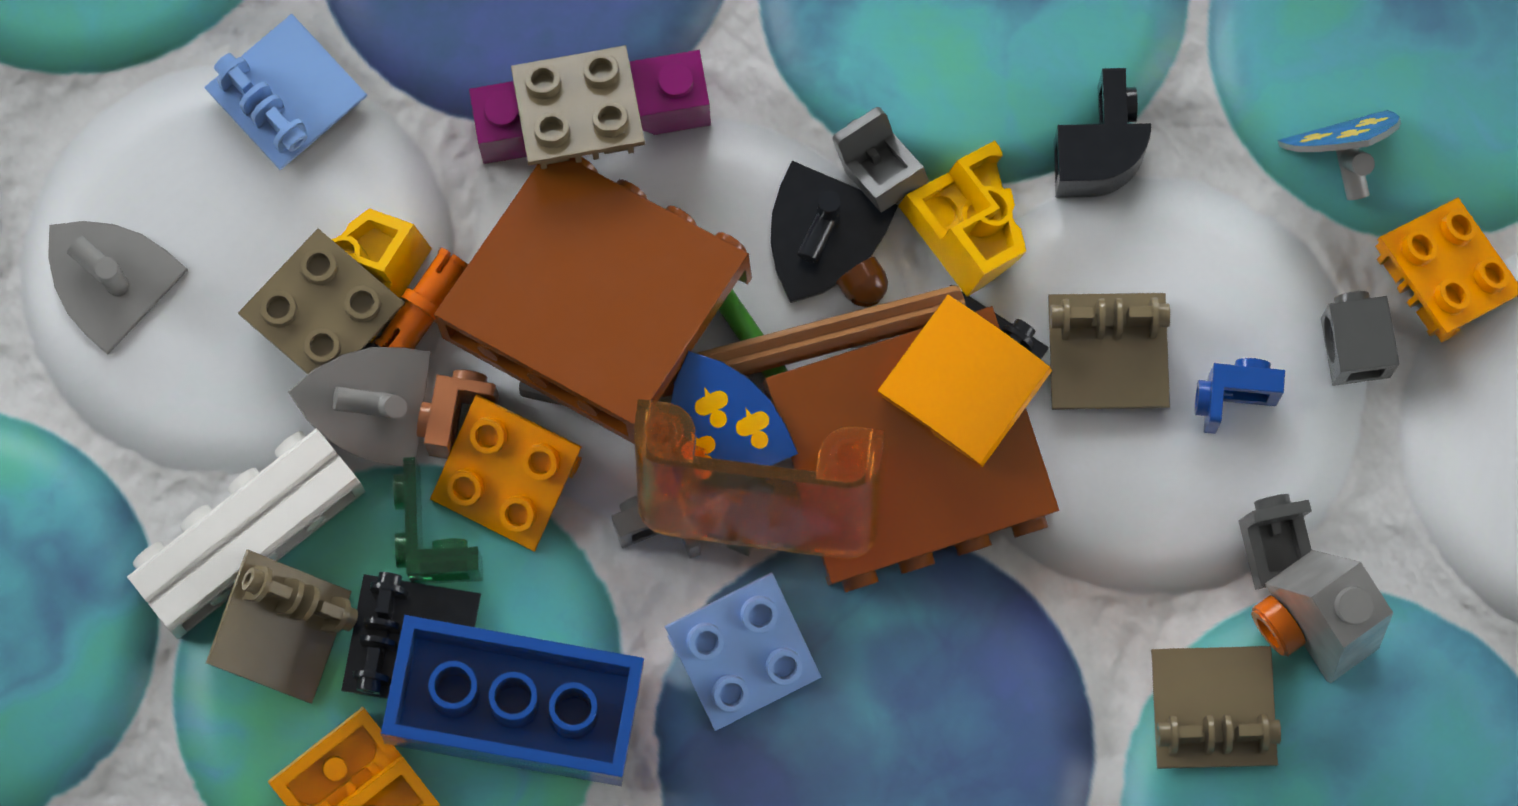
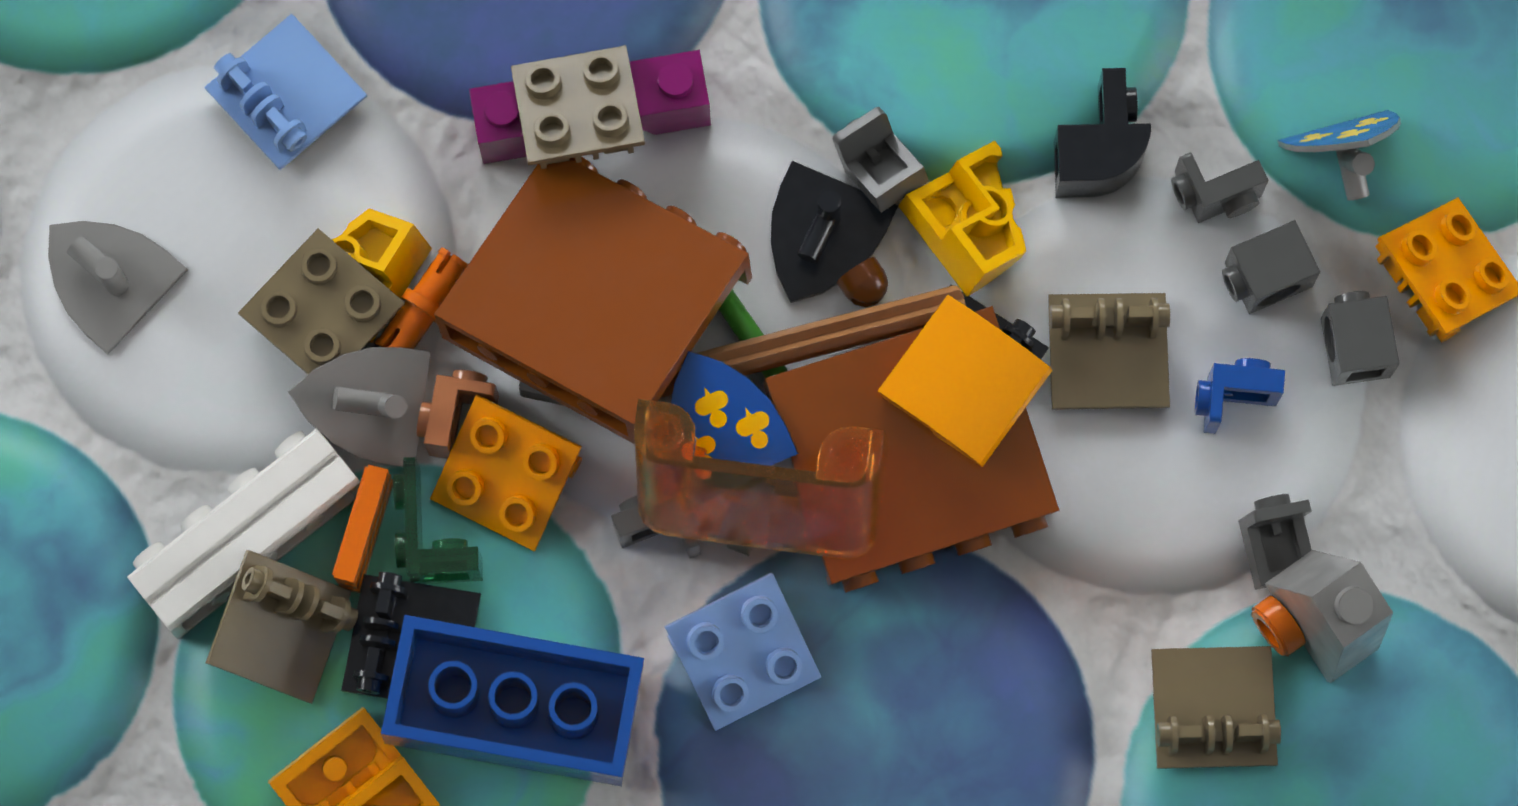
none -> orange tile [332,464,394,593]
none -> dark grey bracket [1171,152,1269,223]
none -> dark grey brick [1222,220,1320,314]

